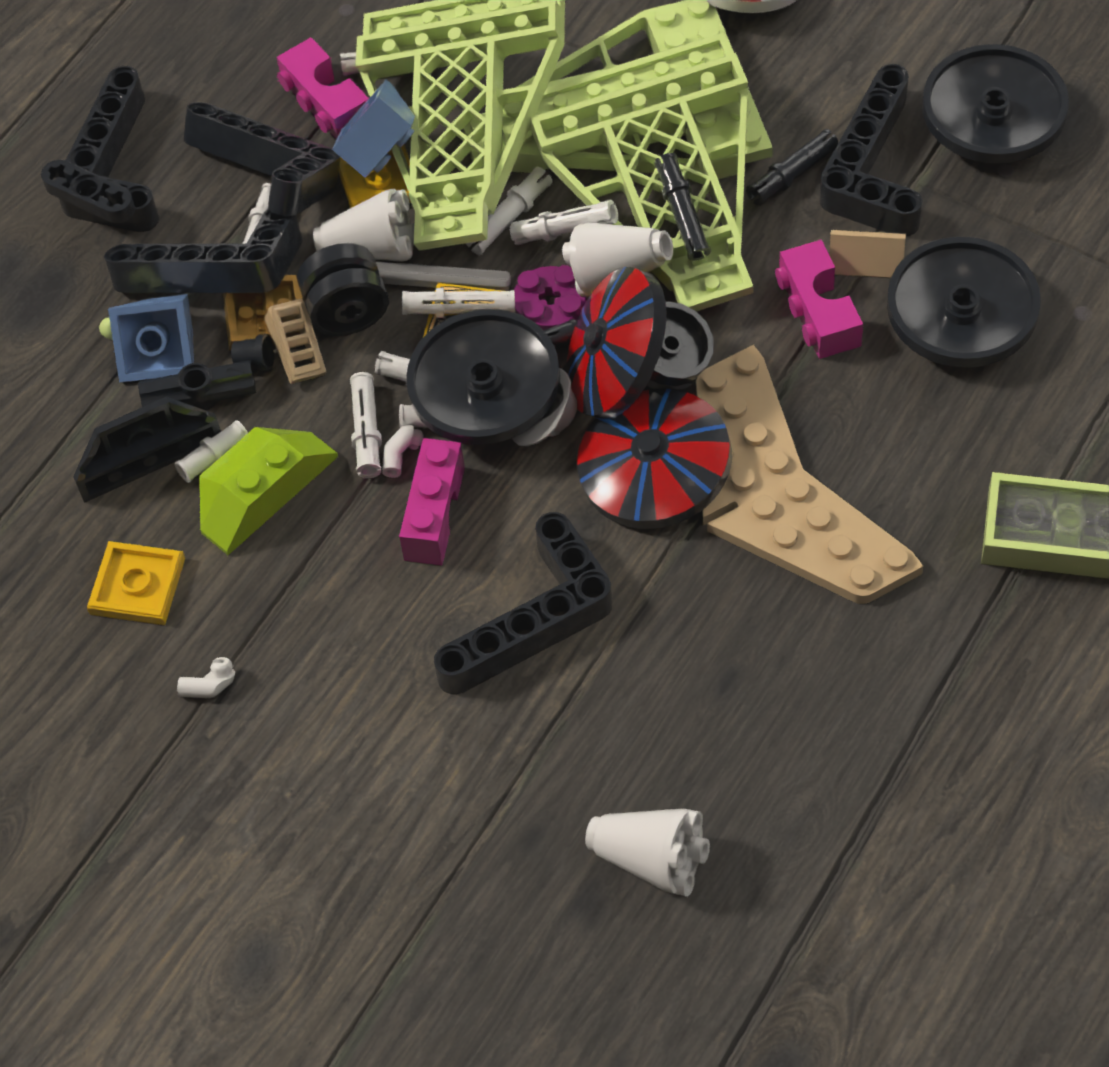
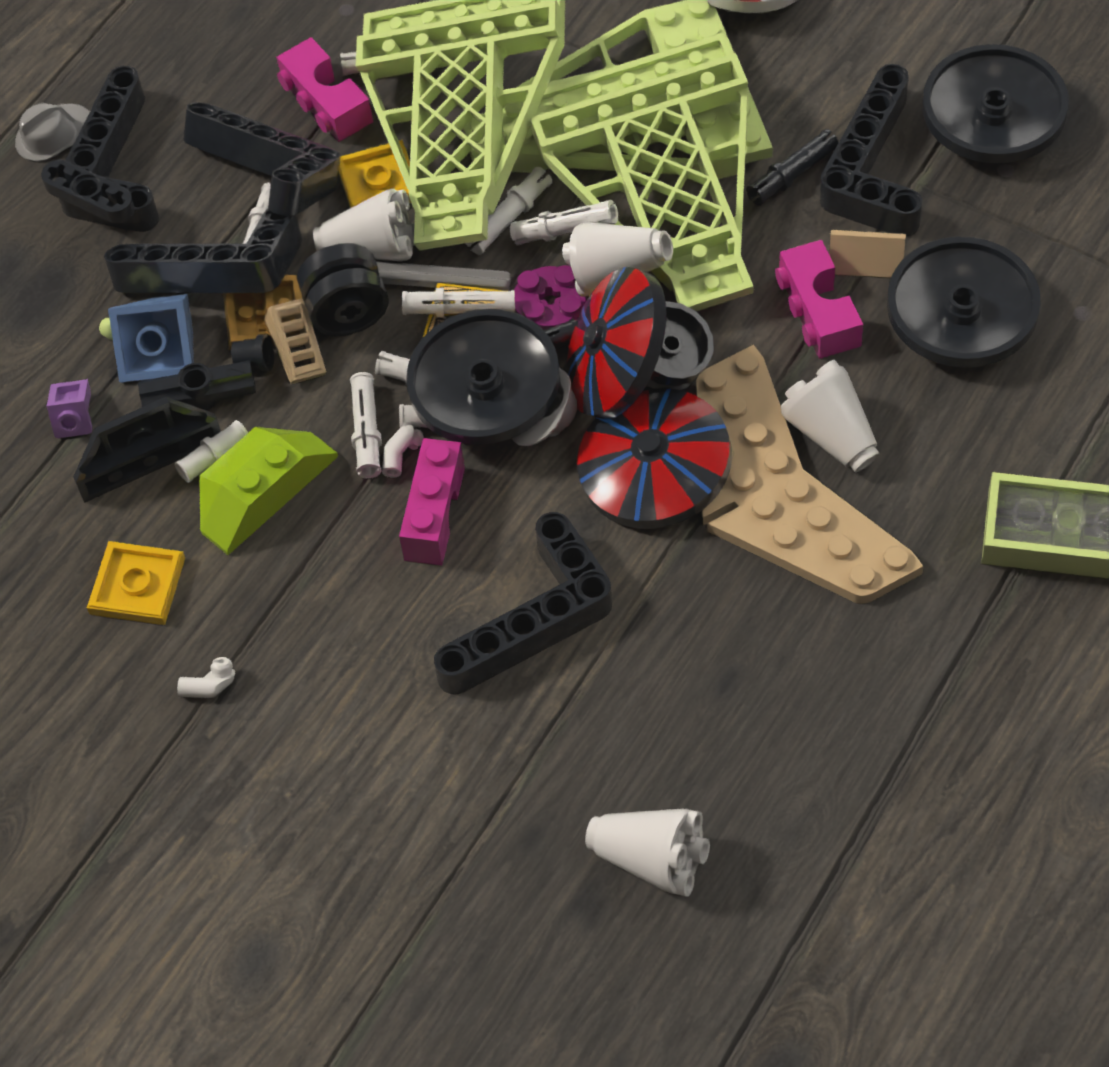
medium blue slope [332,79,415,178] -> none
black pin [654,153,711,261] -> none
none -> light grey piece [15,103,90,162]
none -> medium lavender bracket [47,379,92,438]
none -> white cone [781,360,880,472]

